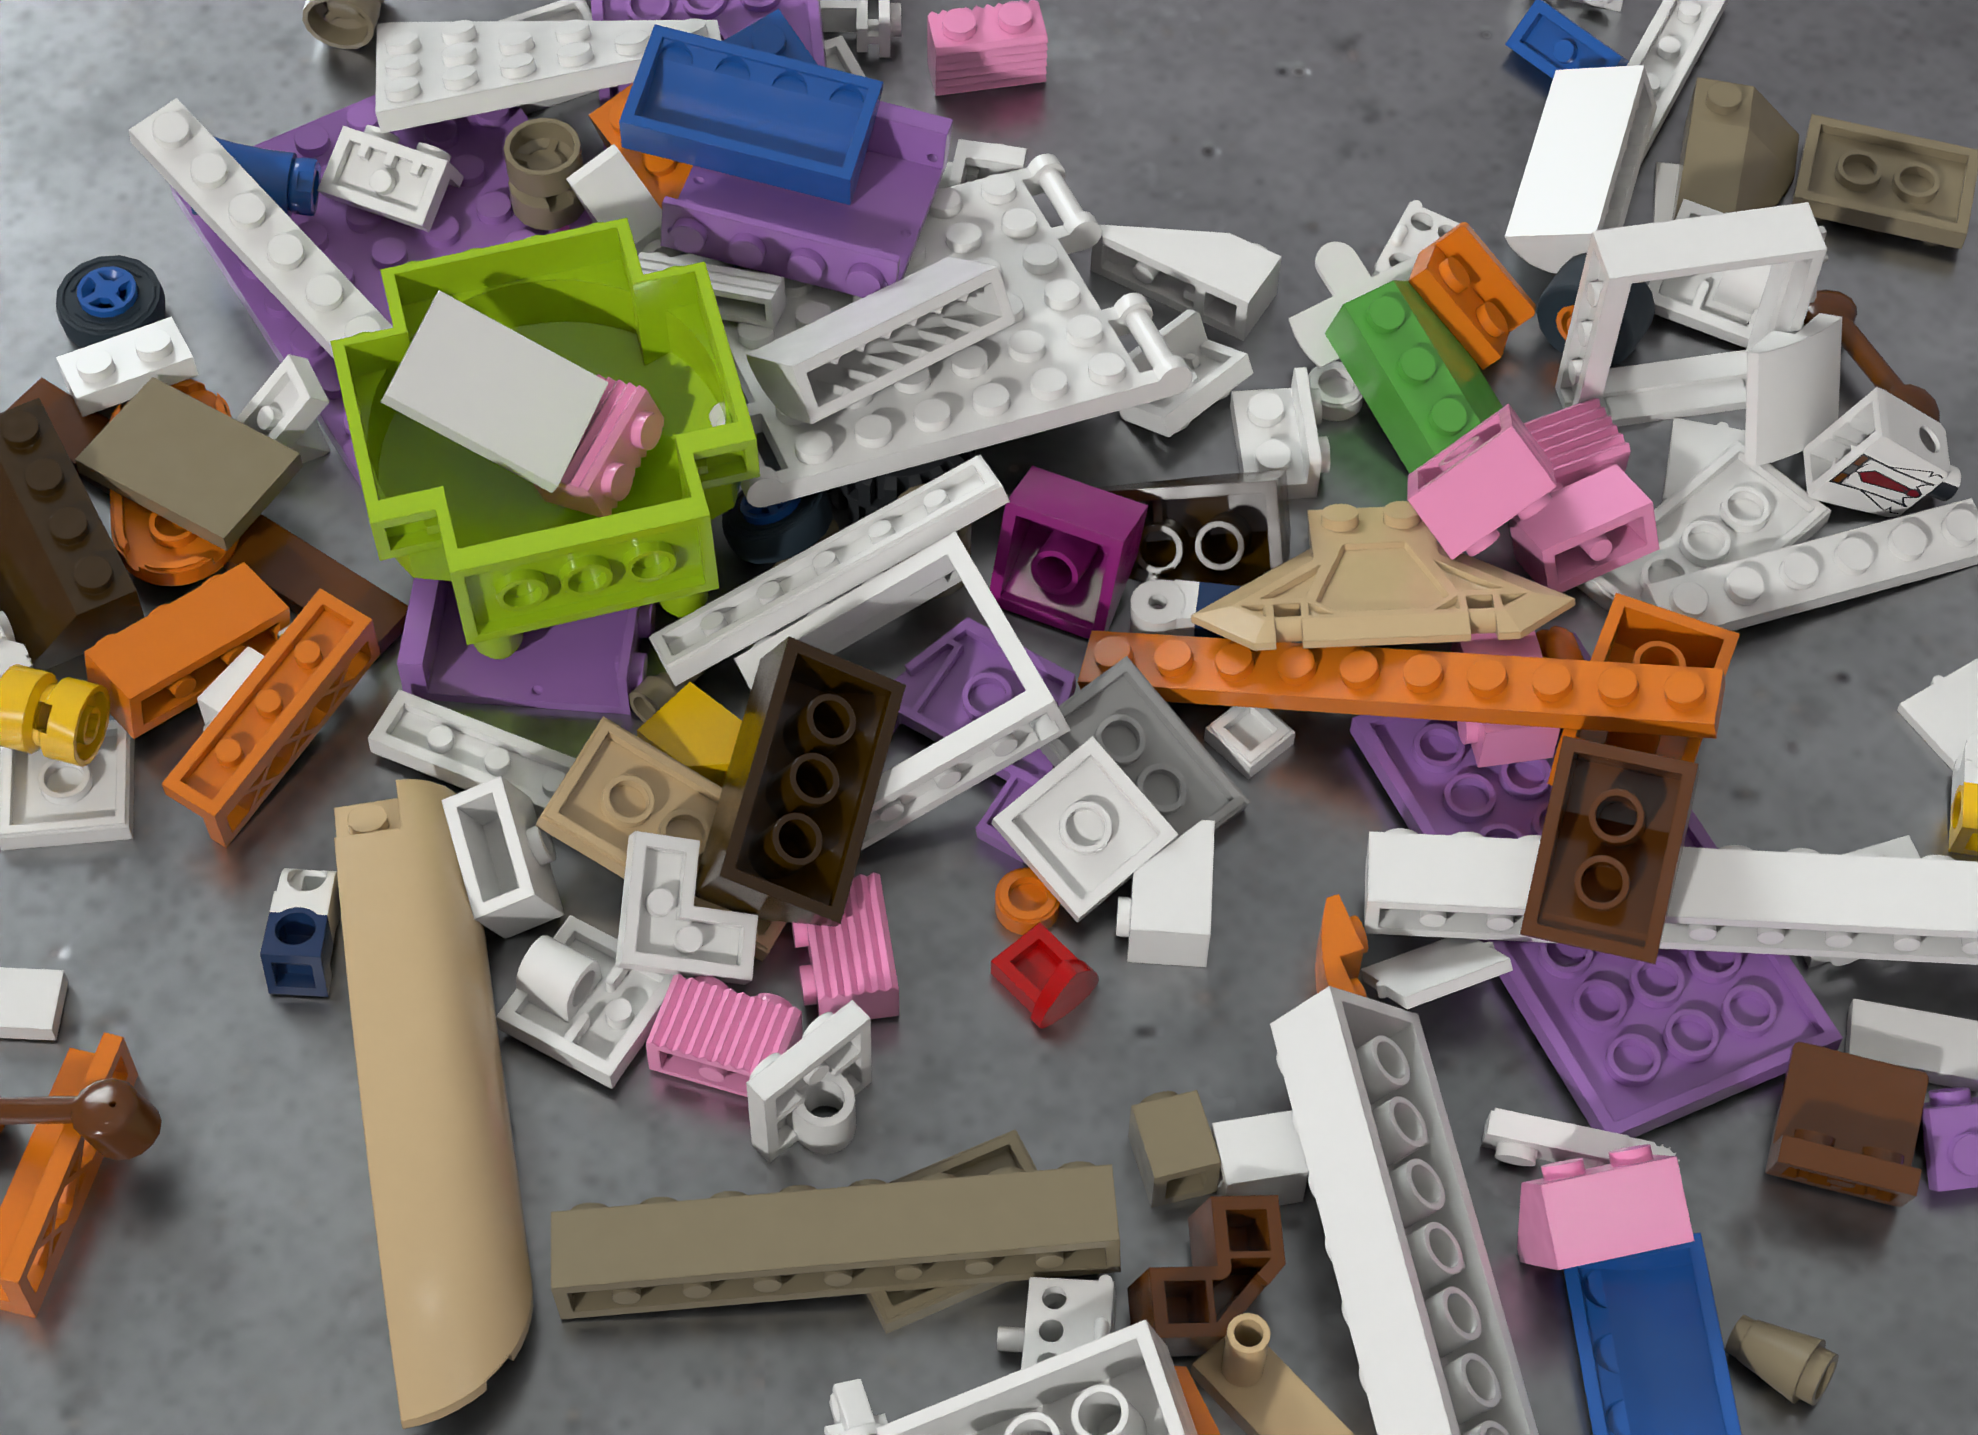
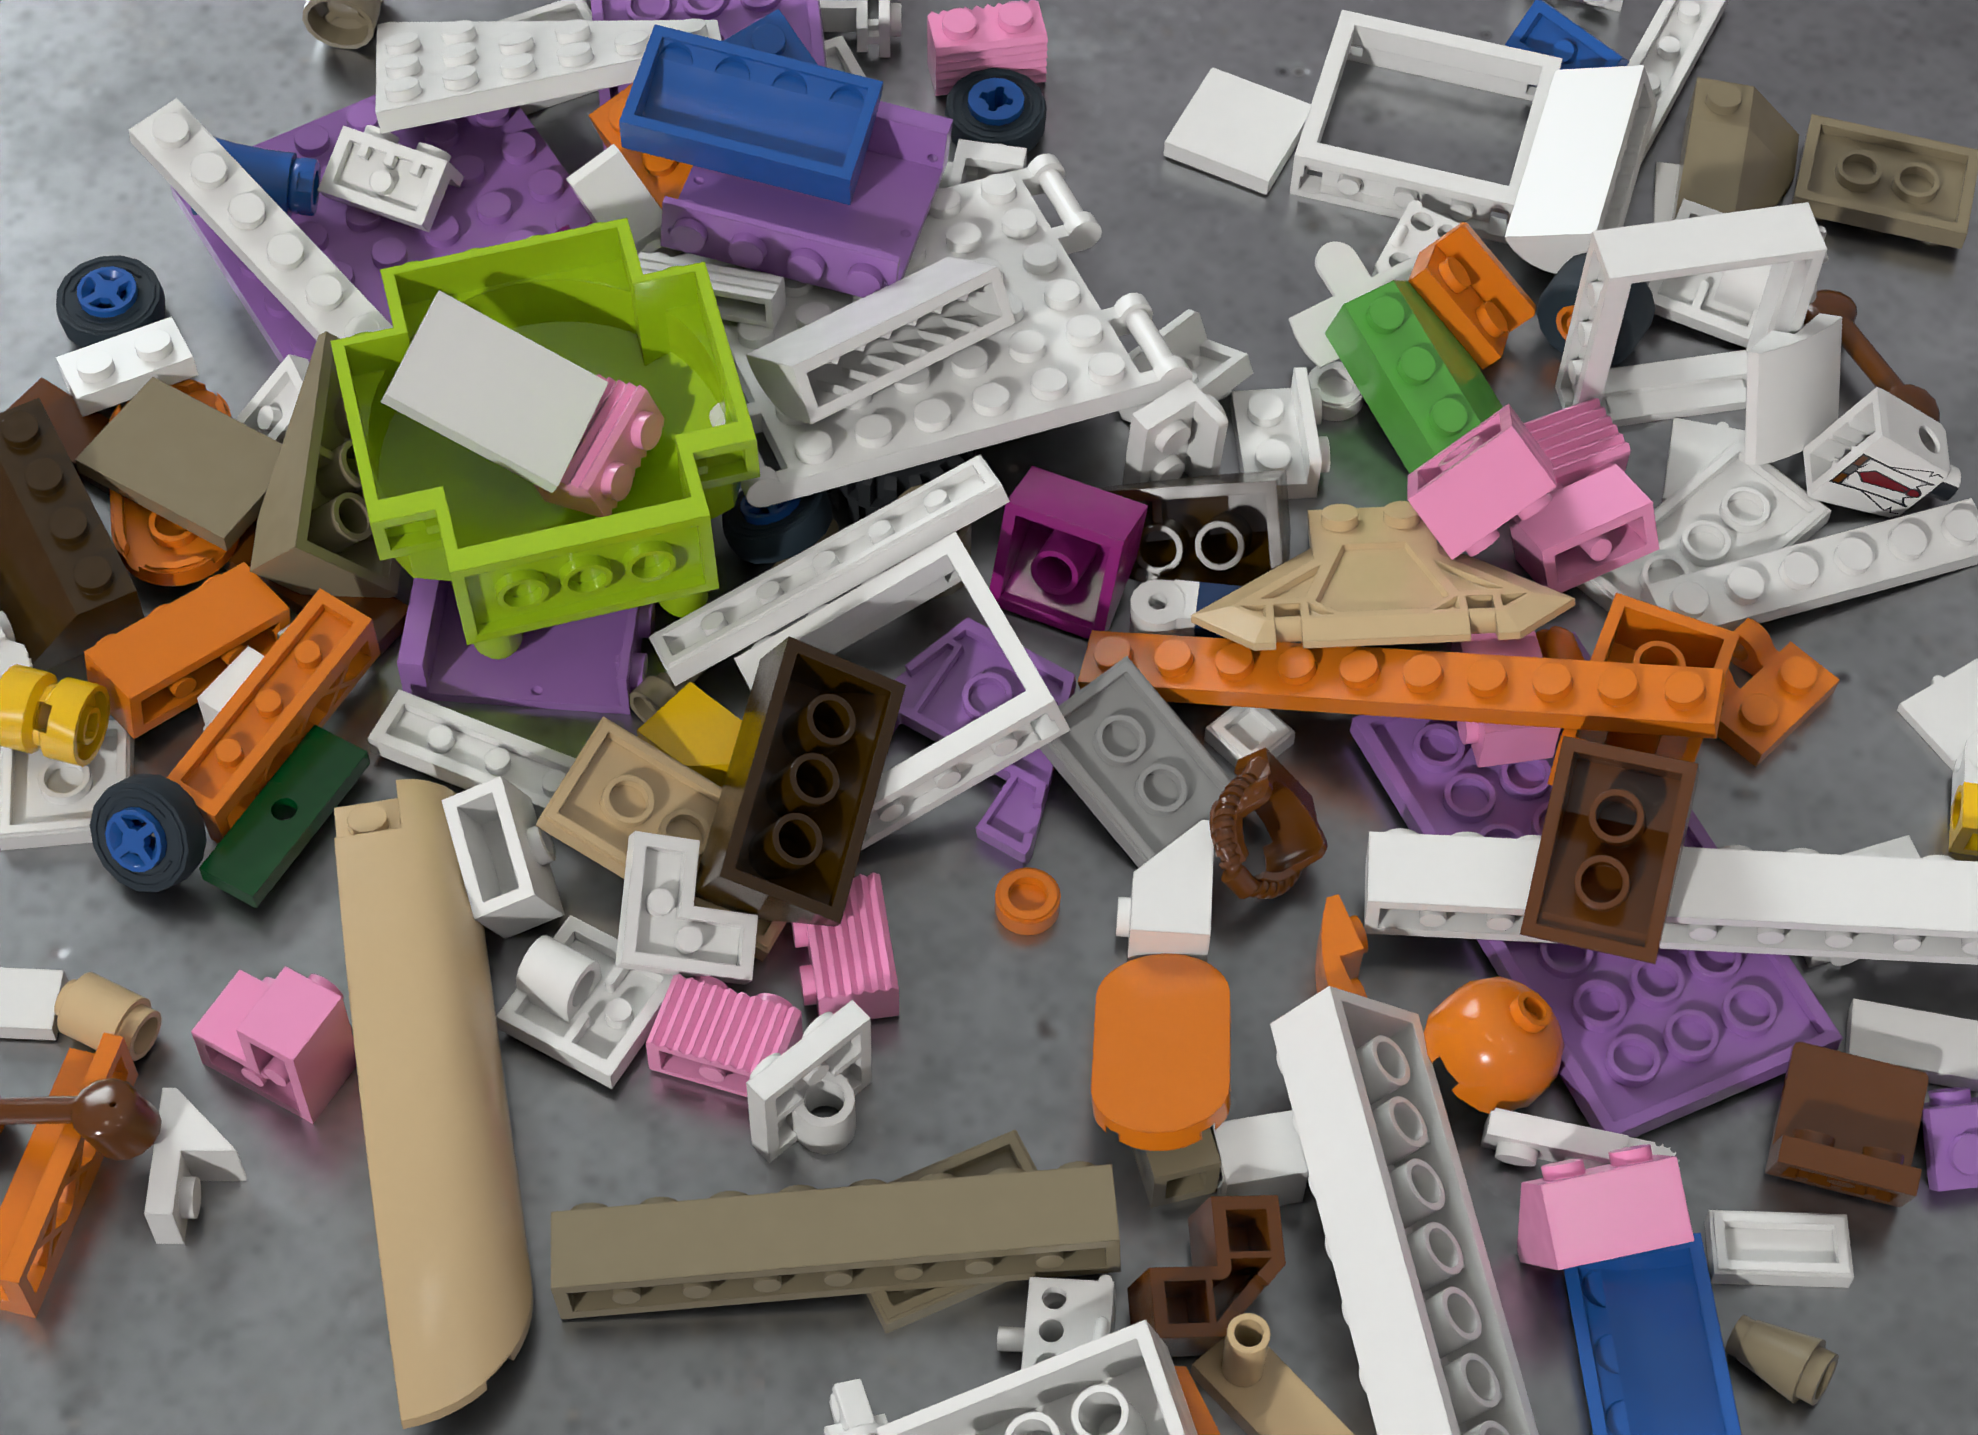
dark blue leg [260,868,341,997] -> none
dark tan wheel [504,118,585,230] -> none
red tile [991,922,1099,1029] -> none
white plate [992,736,1179,923] -> none
white slope [1090,225,1282,341] -> none
white piece [1361,938,1513,1009] -> none
none -> tan brick [54,972,162,1061]
none -> black wheel [90,774,207,892]
none -> white slope [144,1088,247,1244]
none -> bright pink brick [191,966,356,1124]
none -> dark green tile [199,724,370,908]
none -> dark tan wedge [250,331,401,598]
none -> black wheel [945,68,1047,152]
none -> orange tile [1091,954,1231,1151]
none -> white bracket [1122,379,1228,485]
none -> white tile [1163,67,1311,195]
none -> reddish brown piece [1209,747,1328,899]
none -> white window [1290,10,1563,244]
none -> orange cylinder [1424,976,1565,1114]
none -> white tile [1704,1210,1854,1288]
none -> orange plate [1717,618,1840,767]

